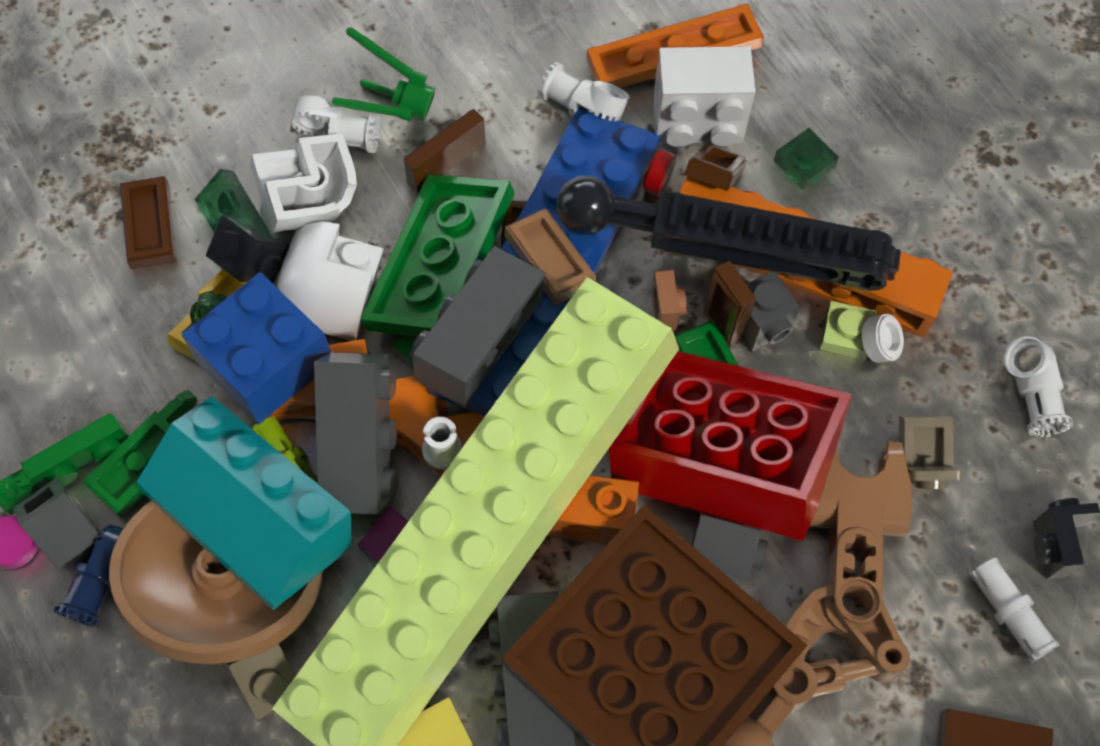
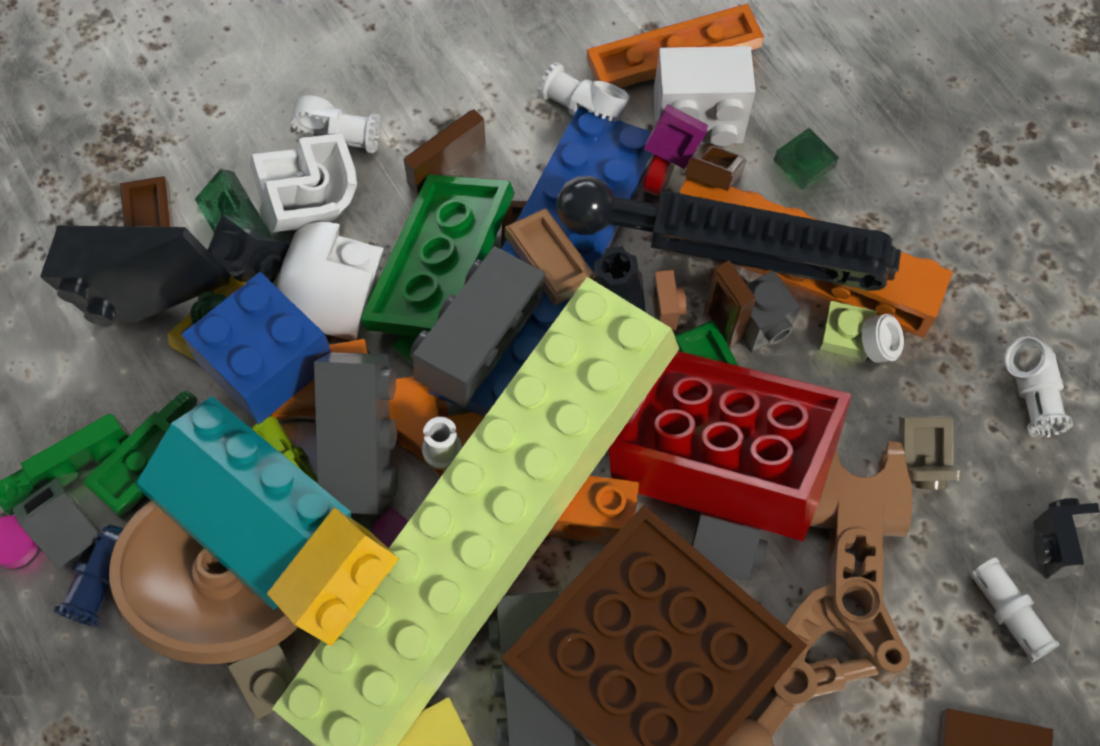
green plant [331,27,436,122] -> none
none -> black slope [40,225,231,326]
none -> yellow brick [267,507,400,646]
none -> black piece [595,246,646,312]
none -> magenta plate [644,104,708,170]

